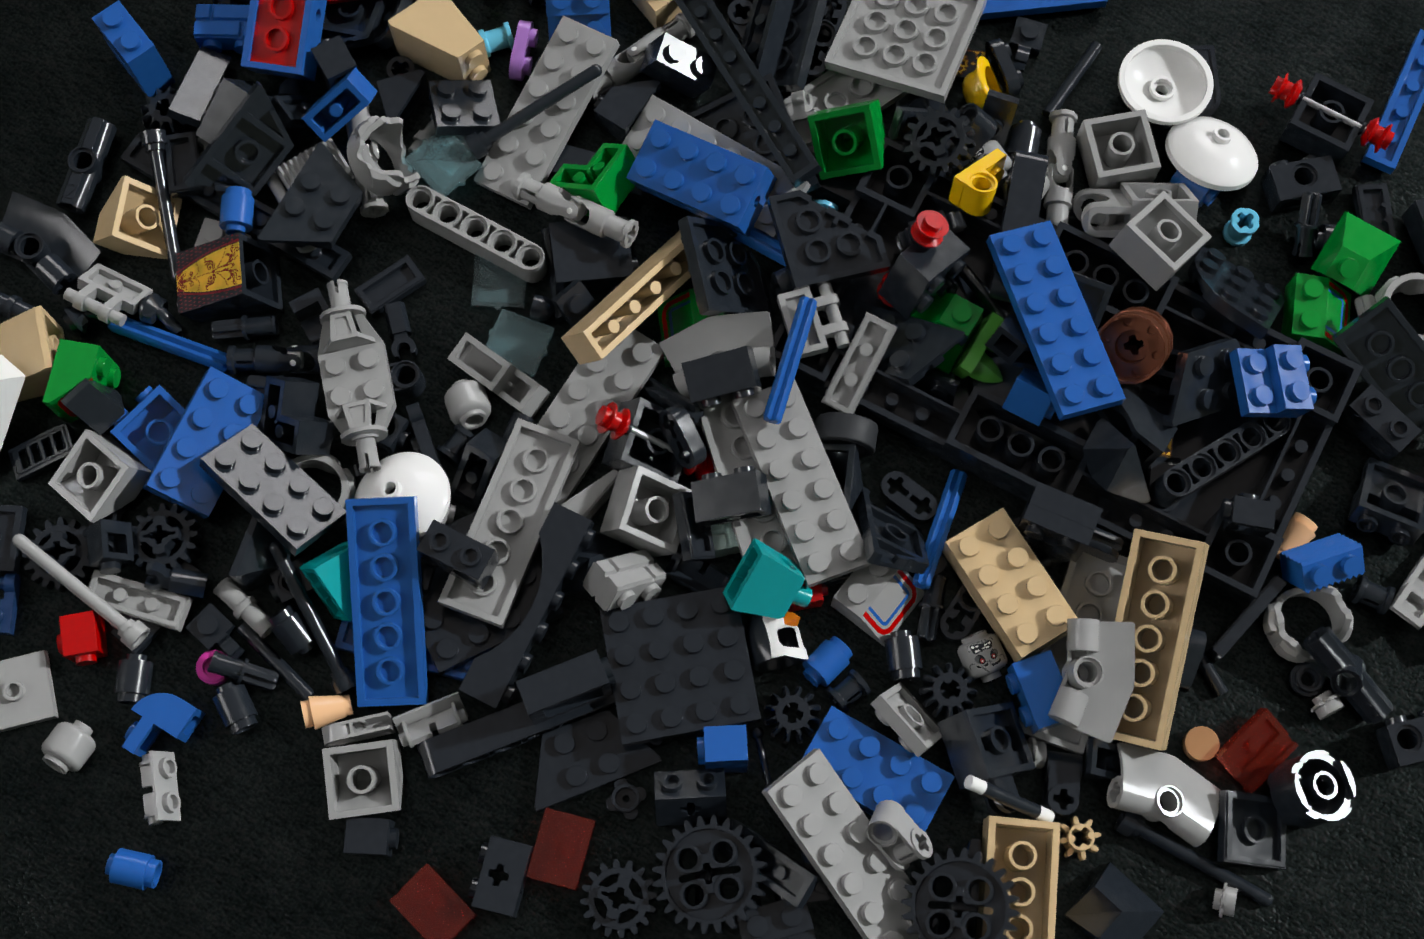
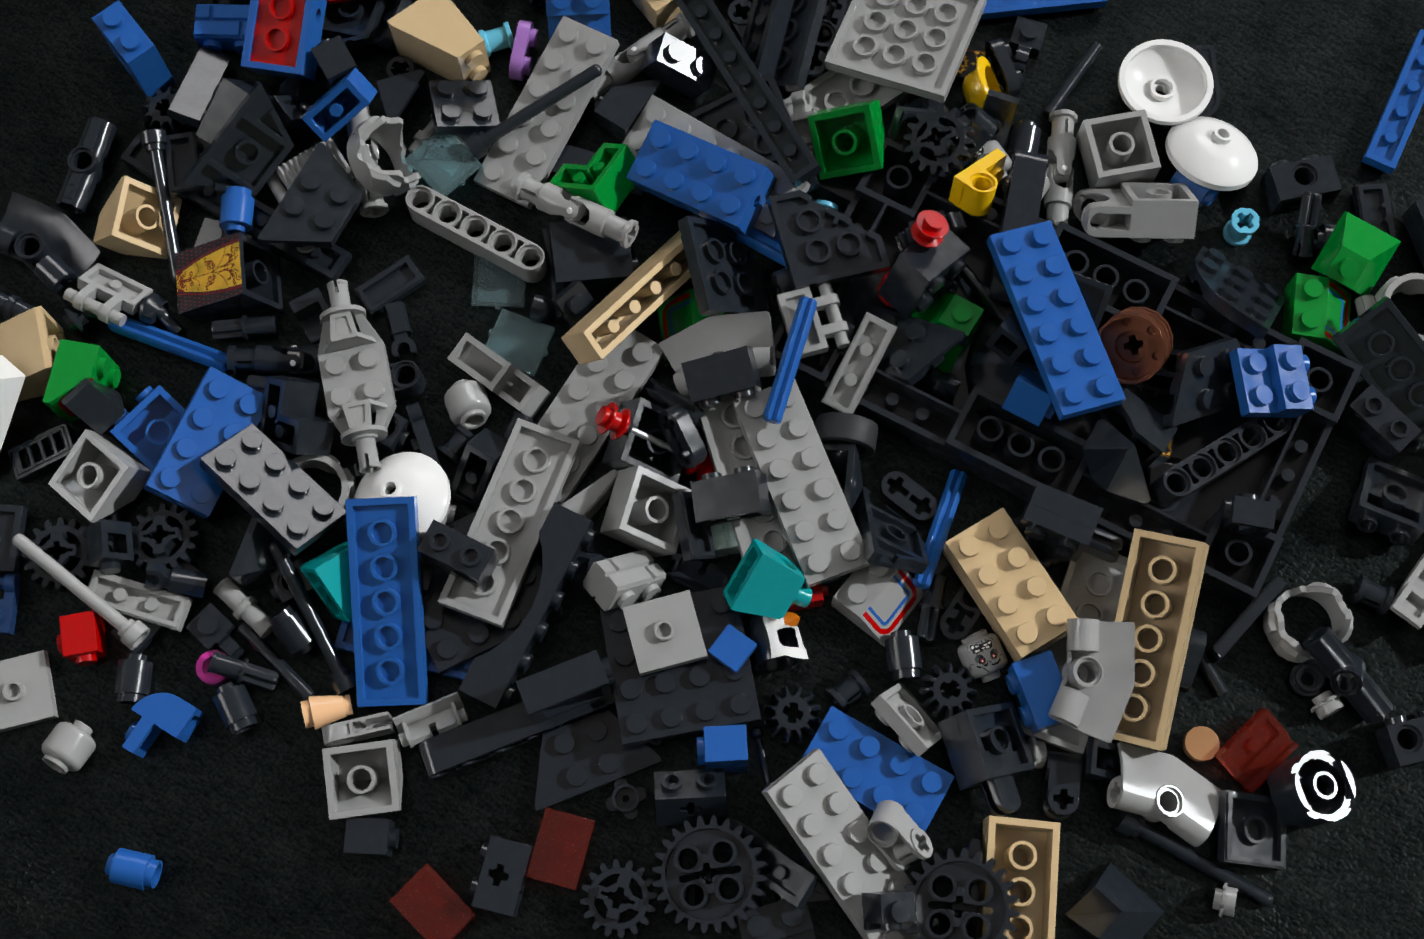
light grey hinge [139,750,181,825] -> none
blue brick [802,636,853,687] -> none
bright green tile [952,312,1004,383] -> none
black bar [964,775,1055,822] -> none
tan gear [1060,816,1101,861] -> none
light grey slope [1109,191,1212,291] -> none
black brick [1269,72,1395,168] -> none
light nougat cone [1275,512,1318,560] -> none
blue brick [1279,533,1365,594] -> none
none -> light grey plate [622,590,708,676]
none -> blue tile [708,624,757,674]
none -> black brick [862,890,916,931]

